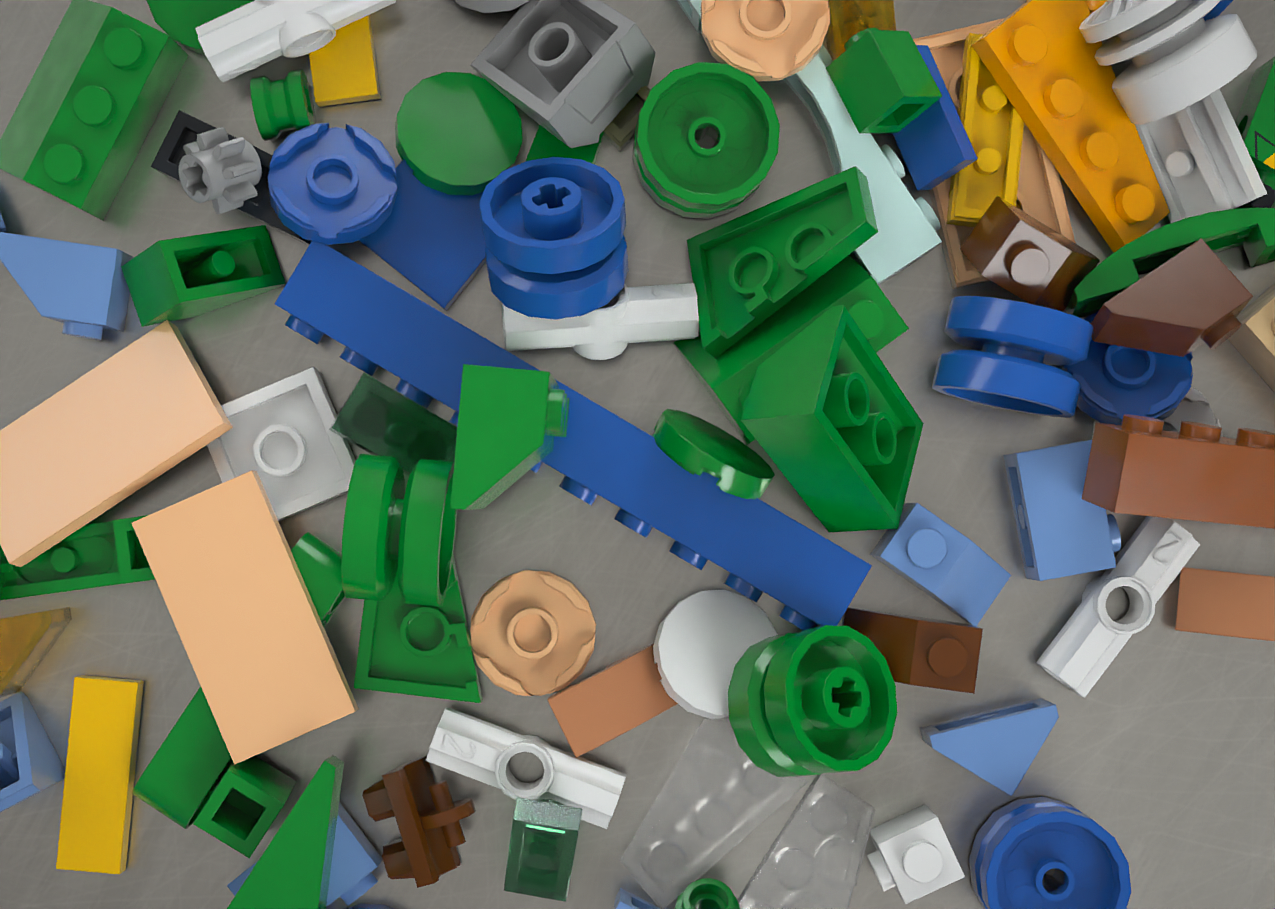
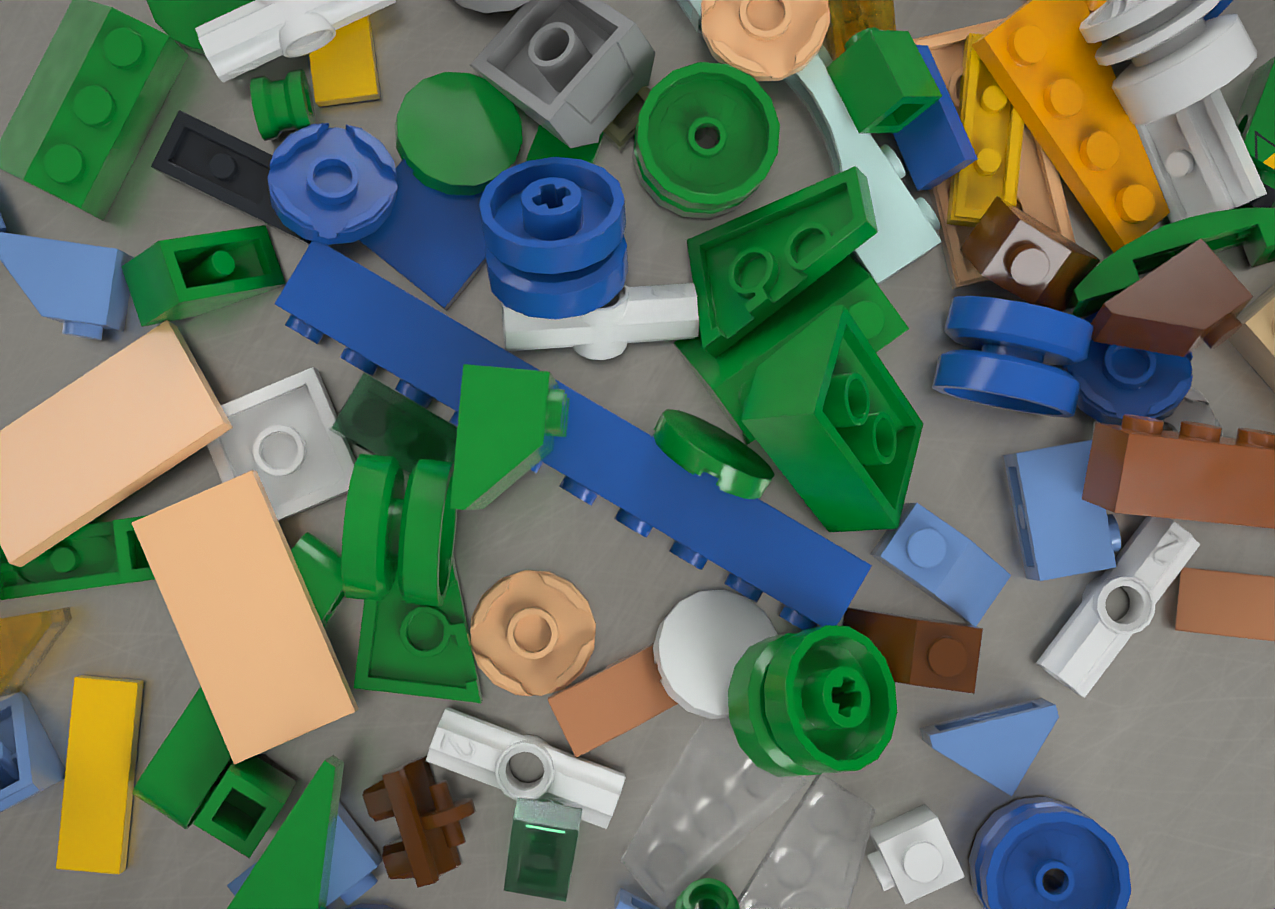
light grey gear [178,127,262,214] -> none

